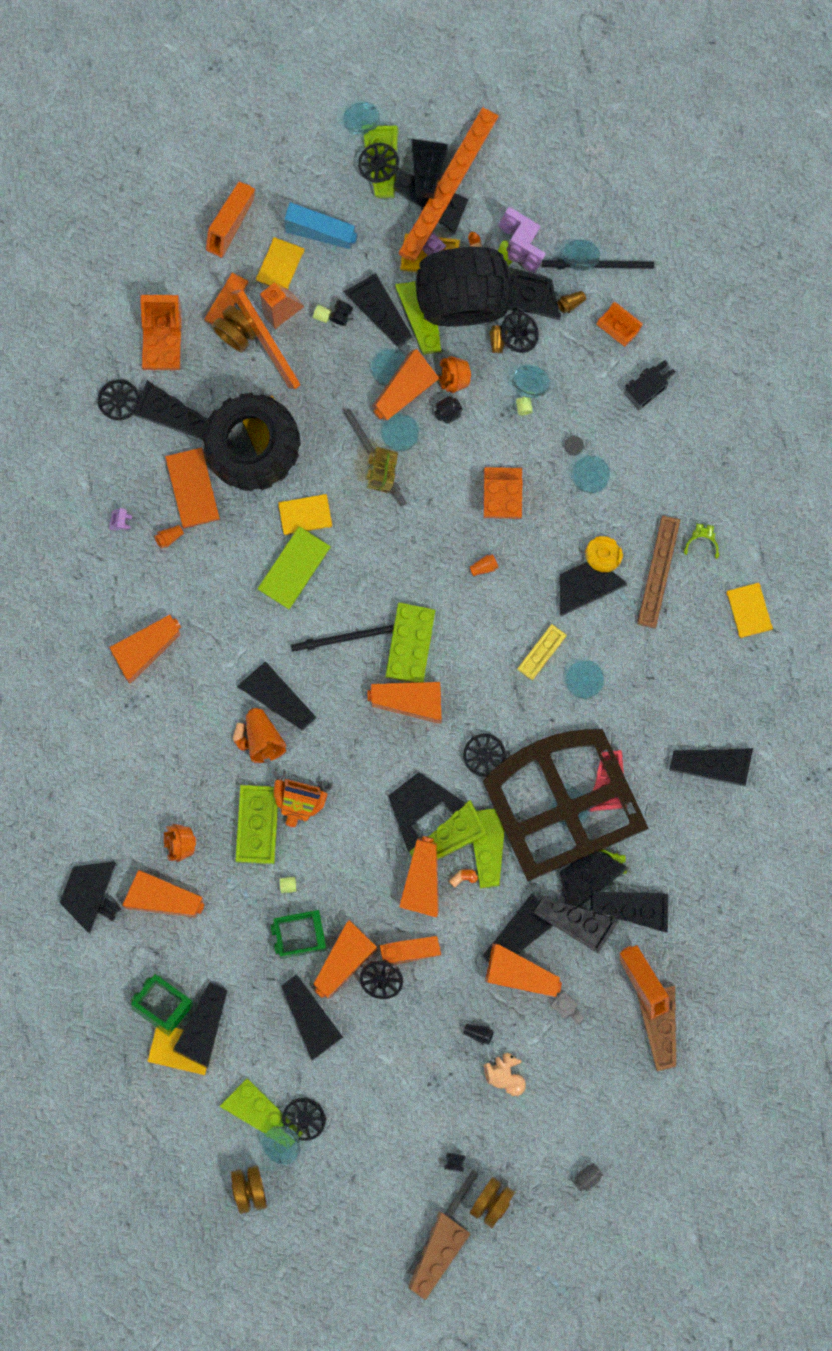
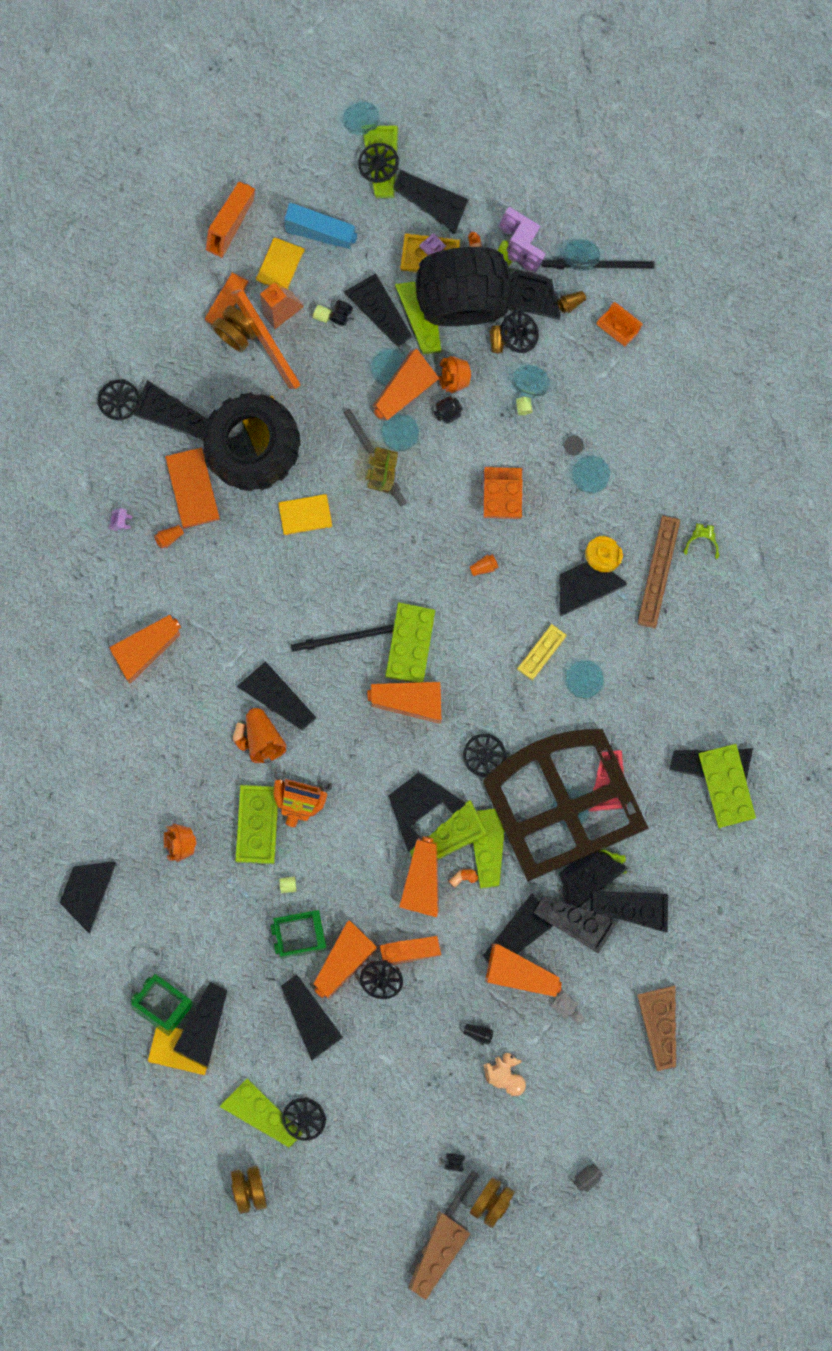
black wheel [97,898,122,922] -> none
orange slope [122,870,205,918] -> none
orange bracket [140,295,182,370] -> none
lime tile [257,526,331,610] -> none
clear light blue tile [263,1126,301,1165] -> none
orange plate [398,107,499,263] -> none
black wing [411,139,448,199] -> none
orange slope [619,945,669,1019] -> none
black hinge [624,360,676,411] -> none
yellow piece [726,583,773,638] -> none
none -> lime plate [699,743,756,828]

